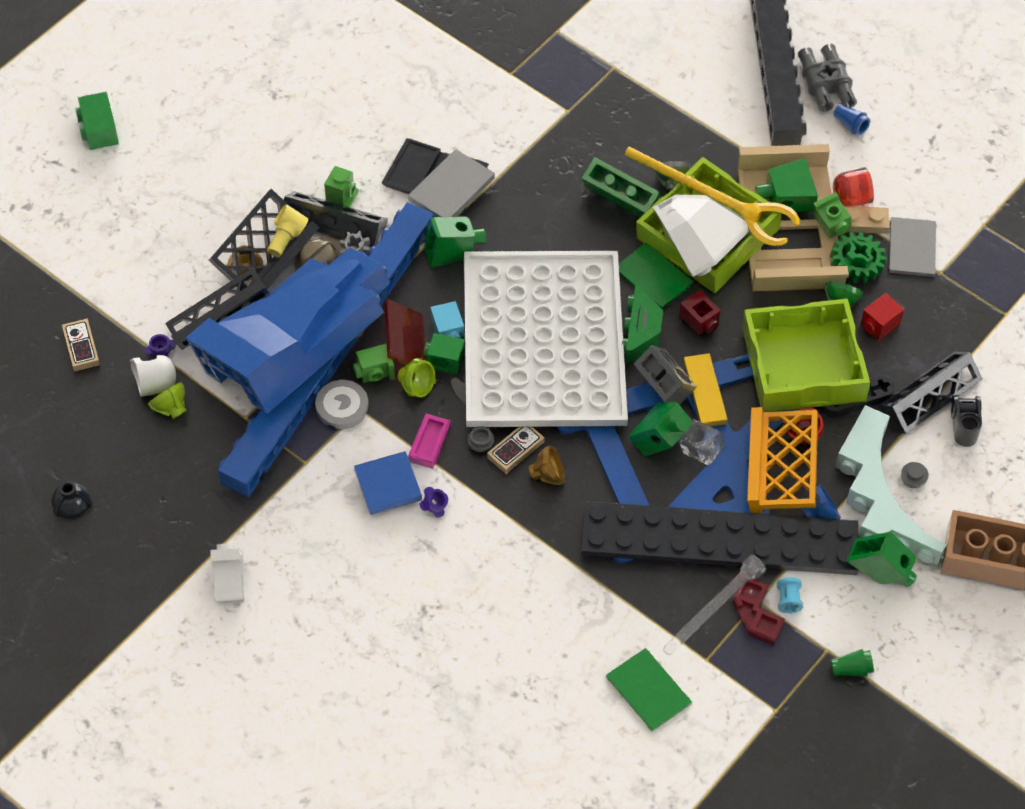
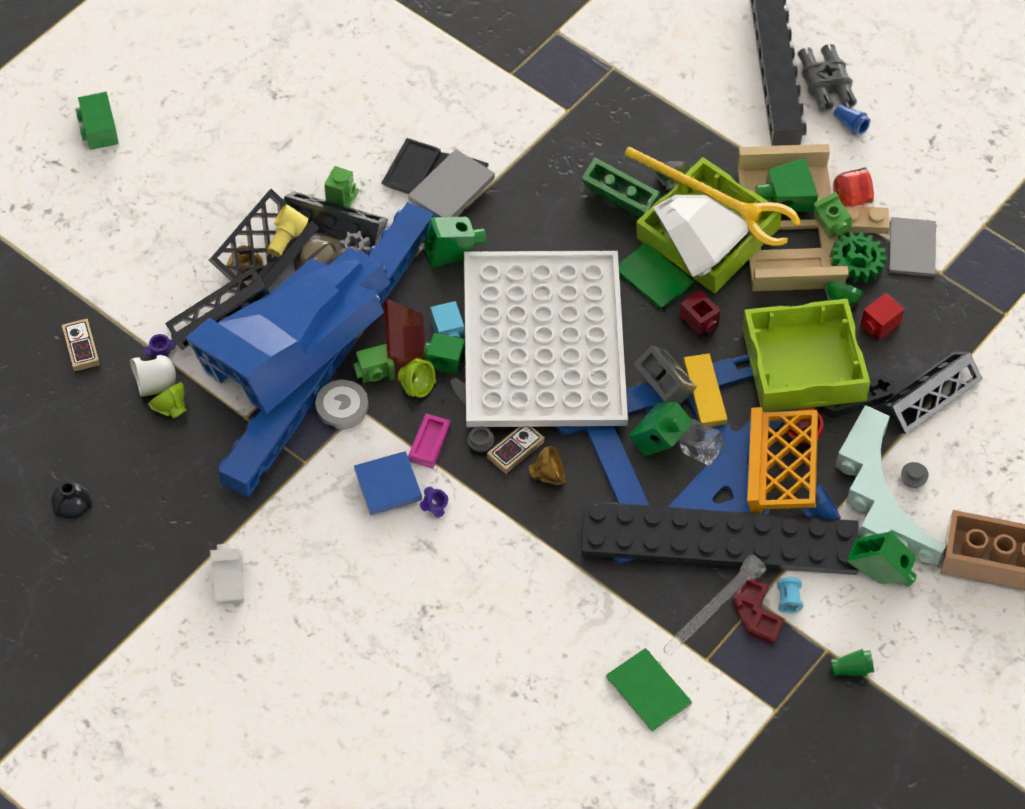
green slope [622,286,663,365] -> none
black piece [951,395,982,447] -> none

